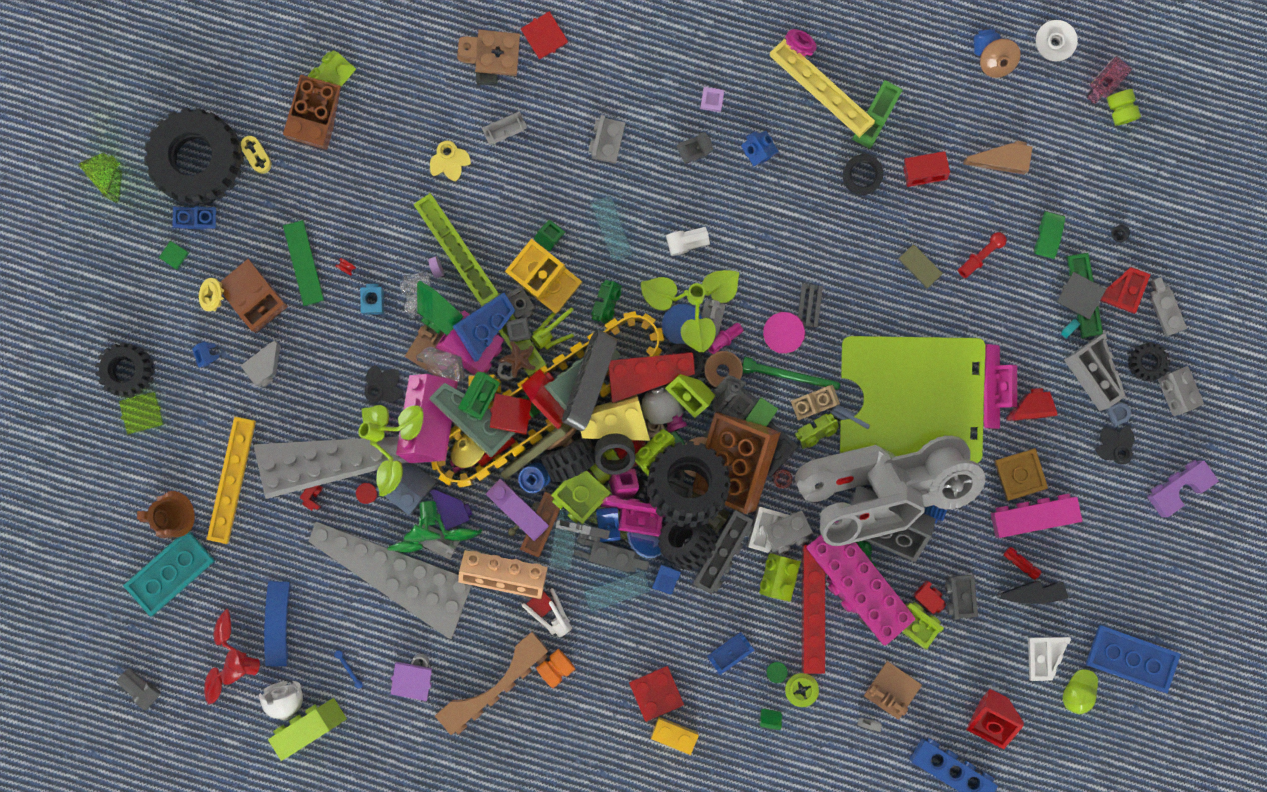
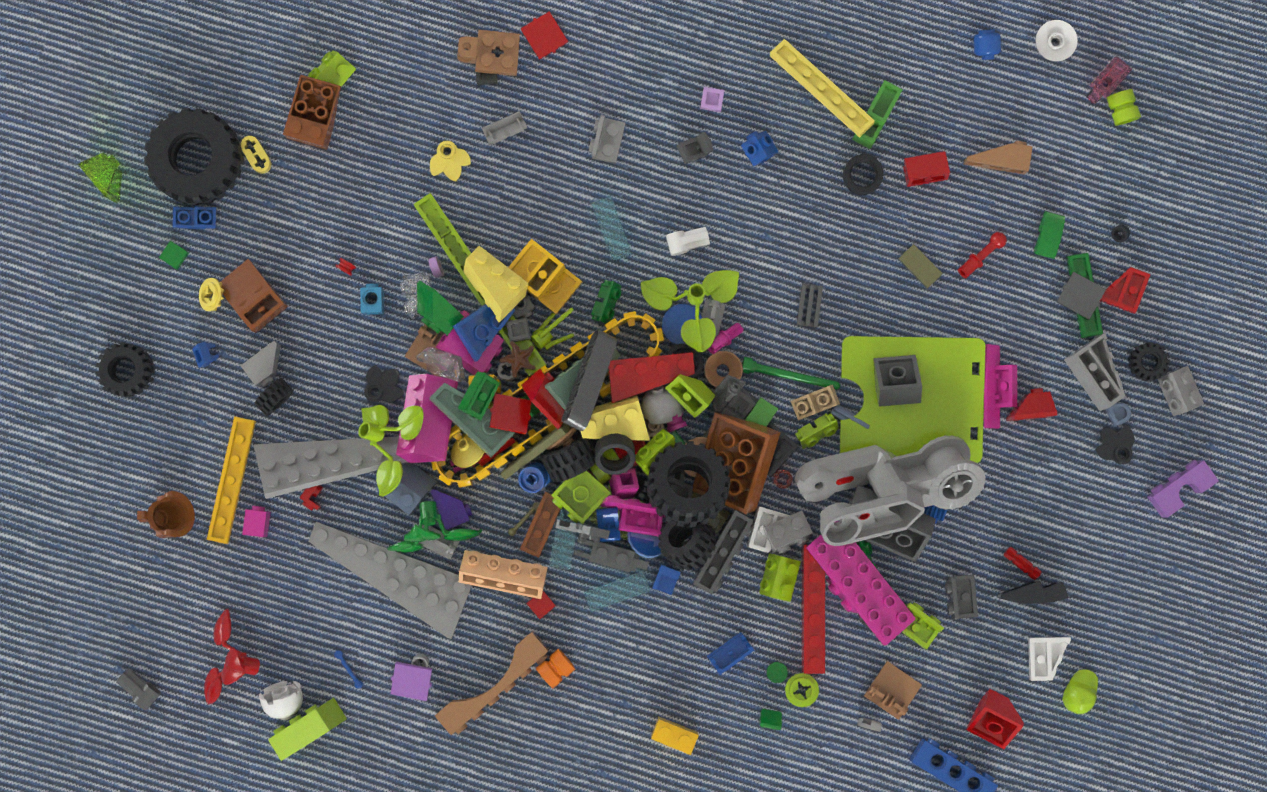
clear neon green piece [119,392,164,435] -> none
teal tile [123,531,216,617] -> none
blue slope [264,581,290,667] -> none
green tile [283,220,325,306] -> none
red tile [356,483,378,504] -> none
medium lavender slope [486,479,549,541] -> none
white plant [522,588,572,637] -> none
green slope [534,219,565,252] -> none
red plate [629,665,684,722] -> none
dark pink tile [763,312,805,354] -> none
dark pink gear [785,29,817,56] -> none
red brick [912,581,947,614] -> none
medium nougat dish [980,39,1020,78] -> none
dark pink brick [990,493,1083,538] -> none
pearl gold plate [994,448,1048,501] -> none
teal tile [1061,319,1080,339] -> none
blue plate [1085,625,1181,694] -> none
light grey hinge [1150,277,1187,337] -> none
none -> dark pink brick [242,506,271,537]
none -> black tyre [254,378,294,416]
none -> light yellow wedge [463,246,529,323]
none -> dark grey slope [873,355,922,407]

